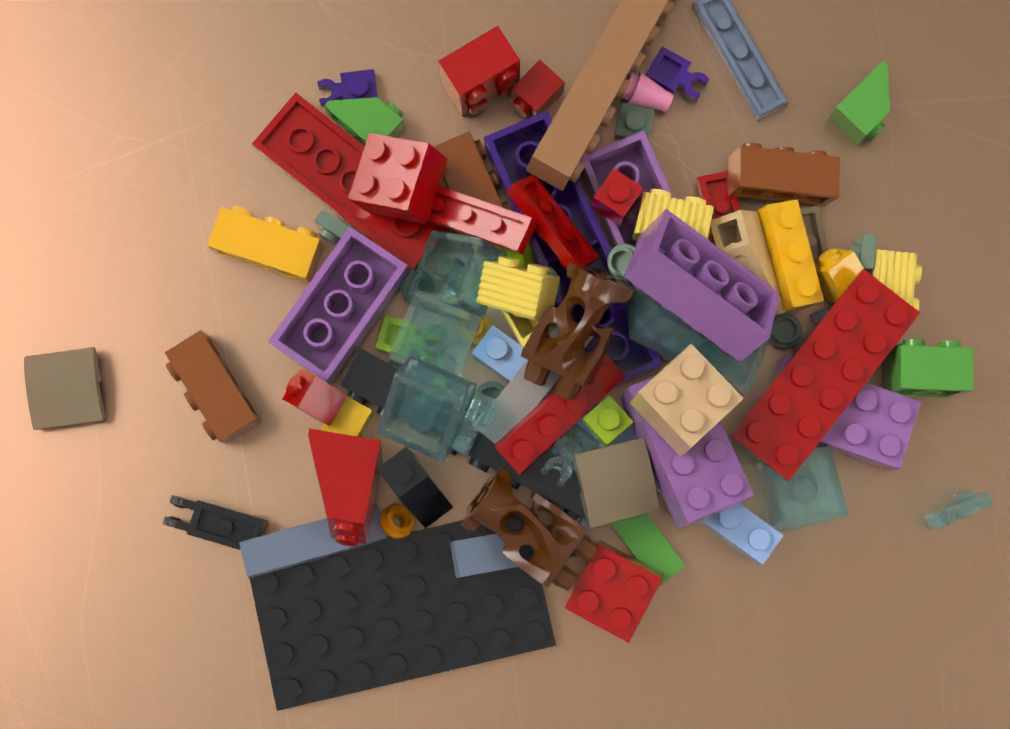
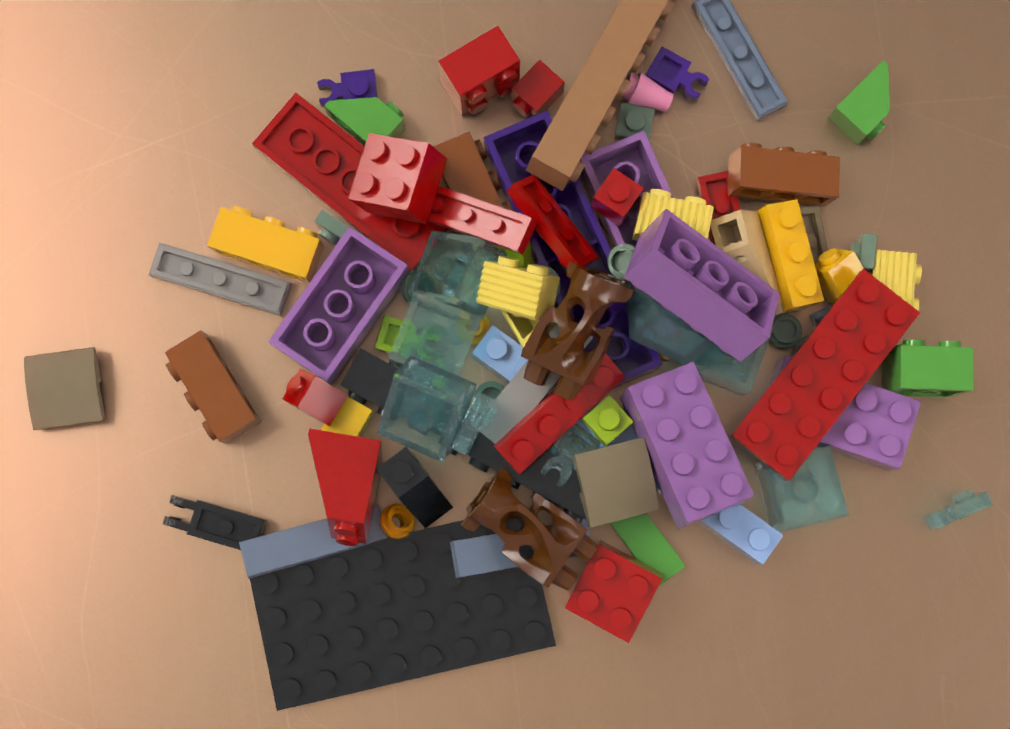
tan brick [630,344,744,457] -> none
none -> light grey tile [148,242,292,316]

